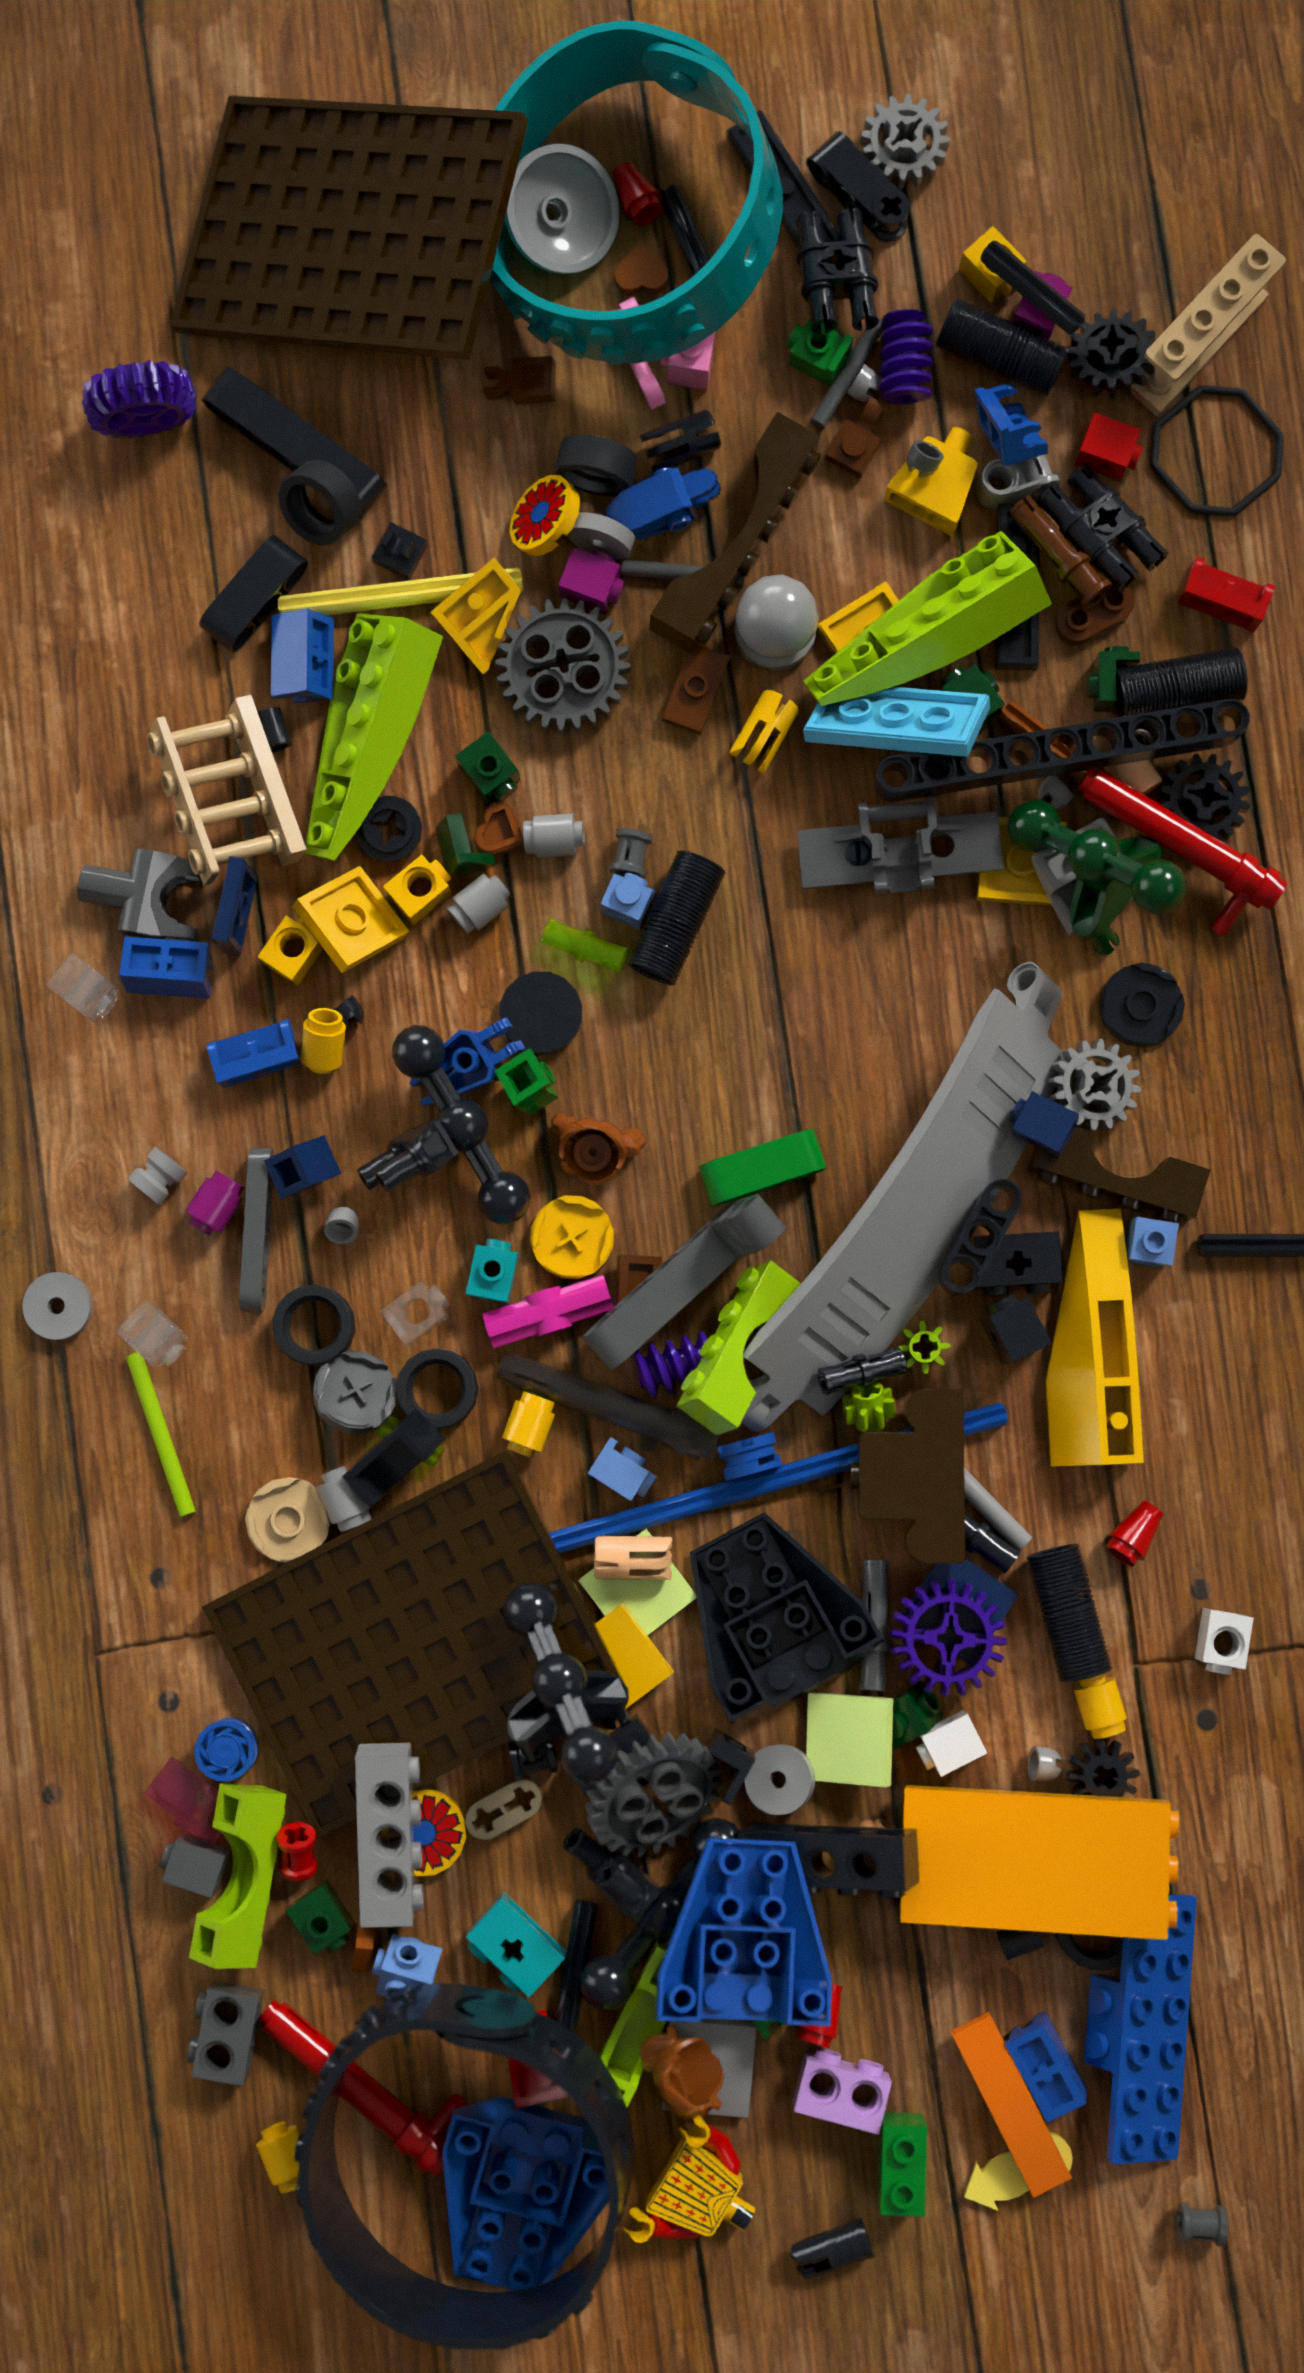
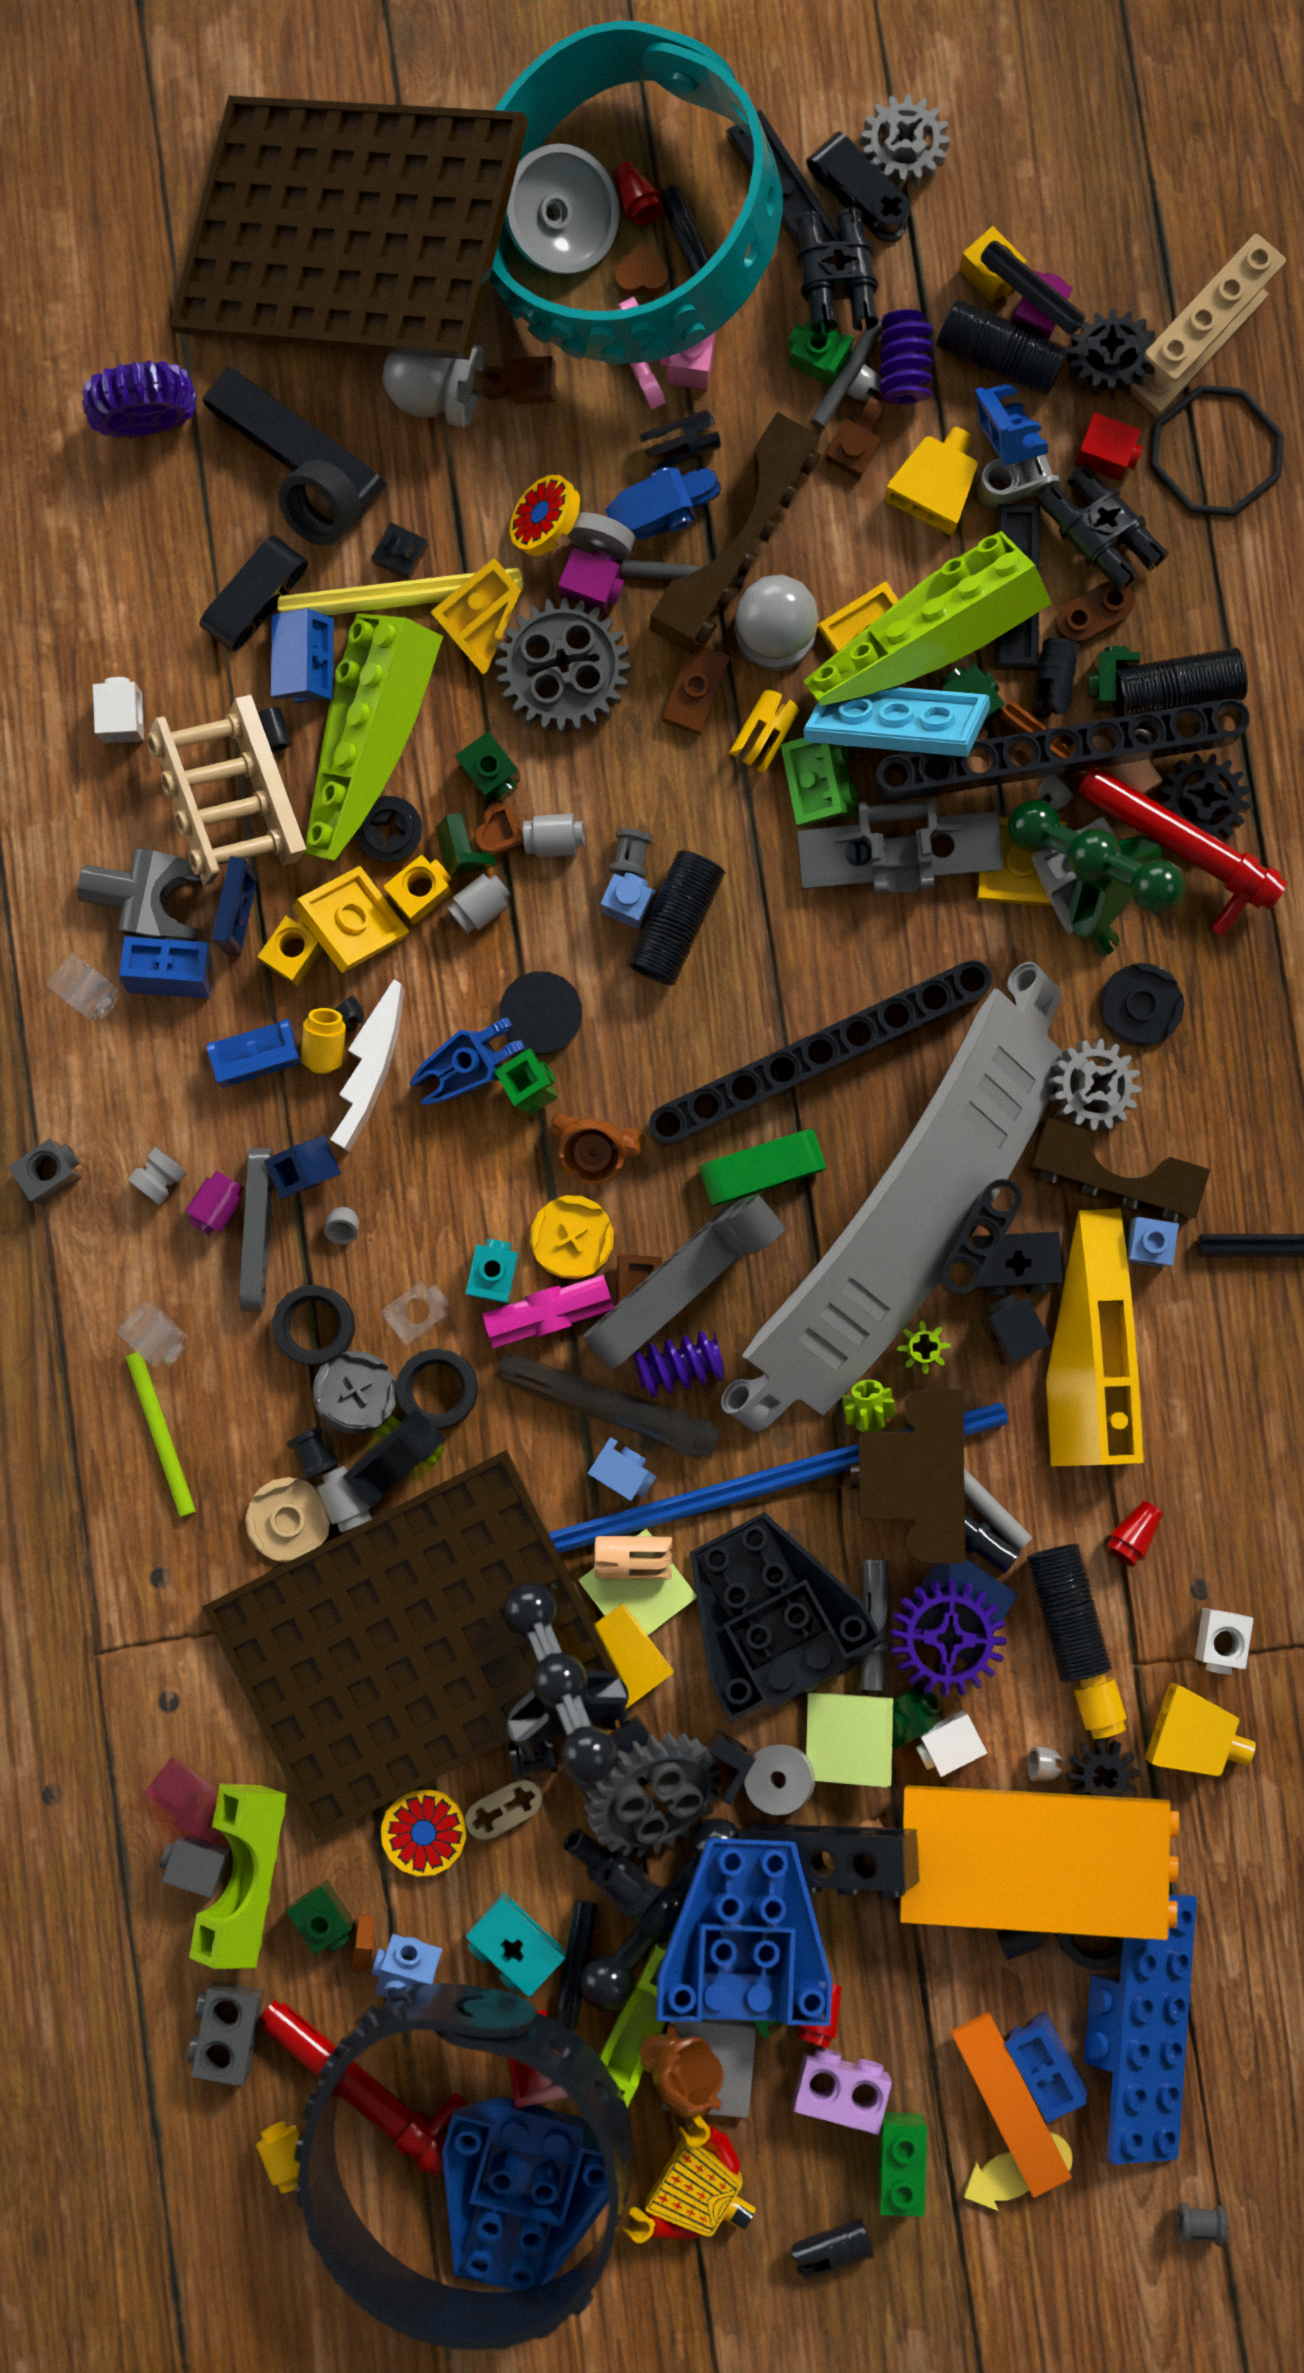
light grey piece [22,1272,93,1340] -> none
blue wheel [194,1718,259,1782] -> none
red bush [277,1822,318,1881] -> none
light grey brick [355,1743,423,1928] -> none
black connector [357,1025,531,1225] -> none
yellow brick [502,1391,555,1457] -> none
clear neon green pin [541,918,629,973] -> none
black tyre [555,434,637,497] -> none
lime arch [677,1260,801,1435] -> none
blue wheel [717,1432,783,1481] -> none
black pin [817,1347,907,1395] -> none
dark grey hinge [906,440,944,478] -> none
dark blue brick [1009,1091,1079,1158] -> none
reddish brown pin [1010,495,1113,610] -> none
red hinge [1177,556,1275,632] -> none
none -> dark grey brick [7,1138,82,1205]
none -> white brick [93,677,144,744]
none -> black bush [286,1426,338,1481]
none -> white slope [331,980,405,1152]
none -> light grey tile [382,344,485,428]
none -> black beam [649,960,992,1147]
none -> bright green bracket [781,738,859,827]
none -> black hinge [1032,638,1080,718]
none -> yellow torso [1144,1682,1256,1776]

